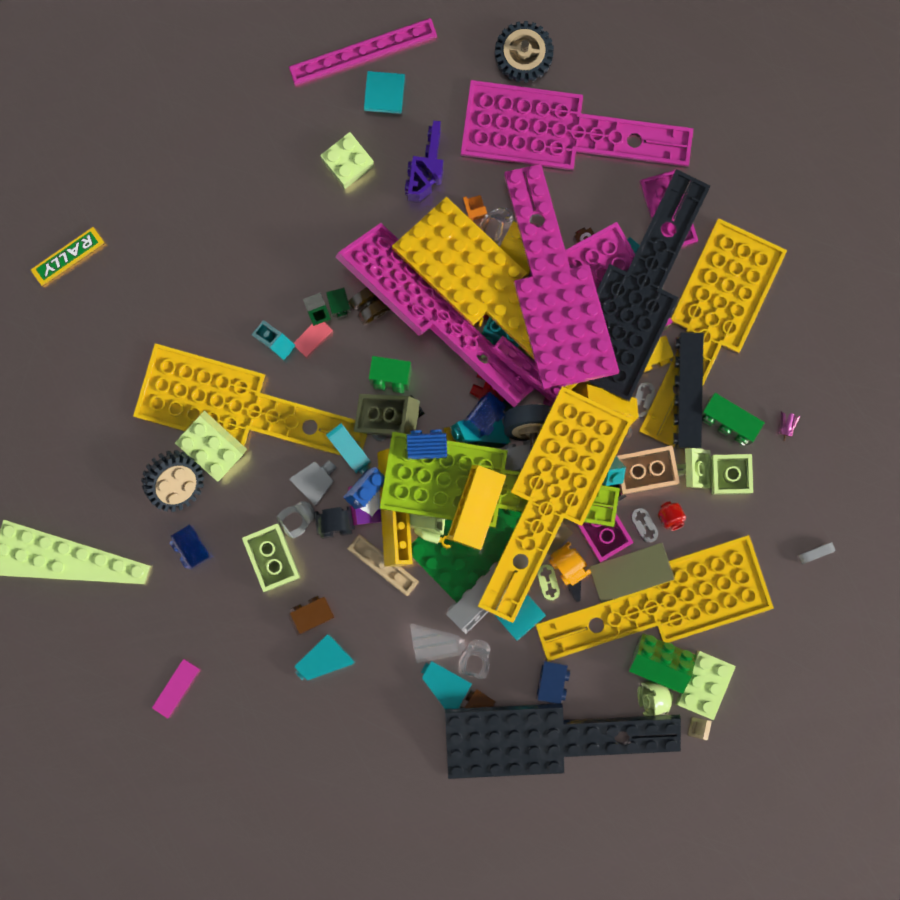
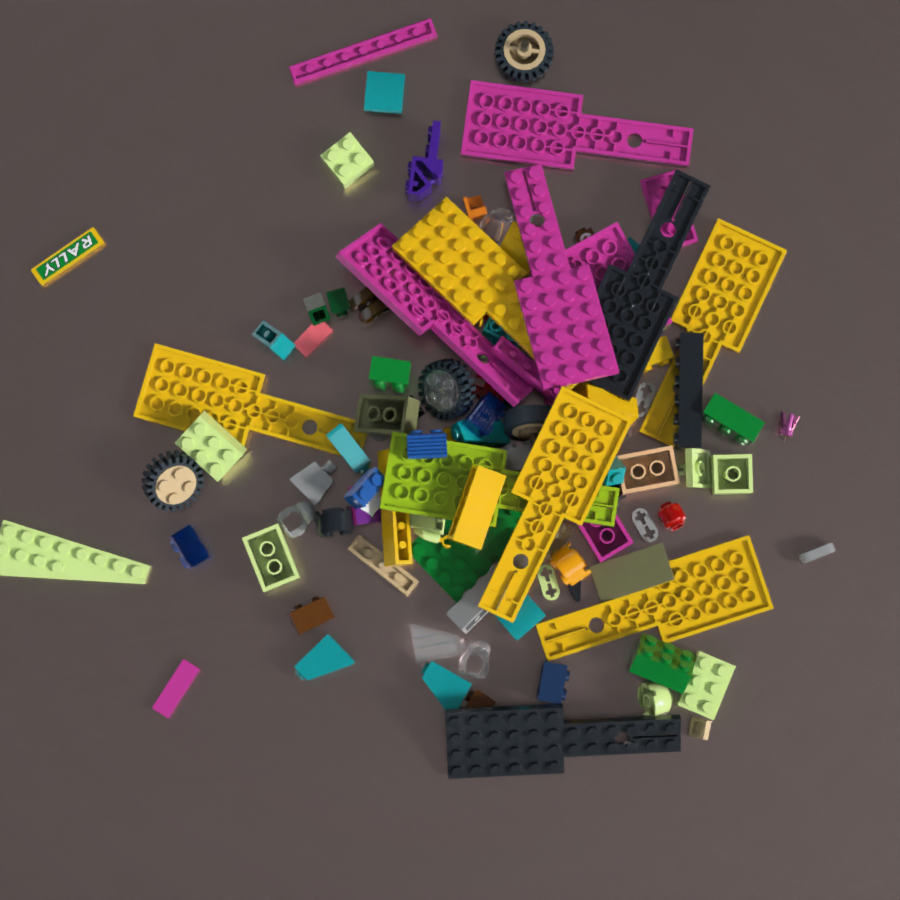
none -> wheel [418,358,476,420]

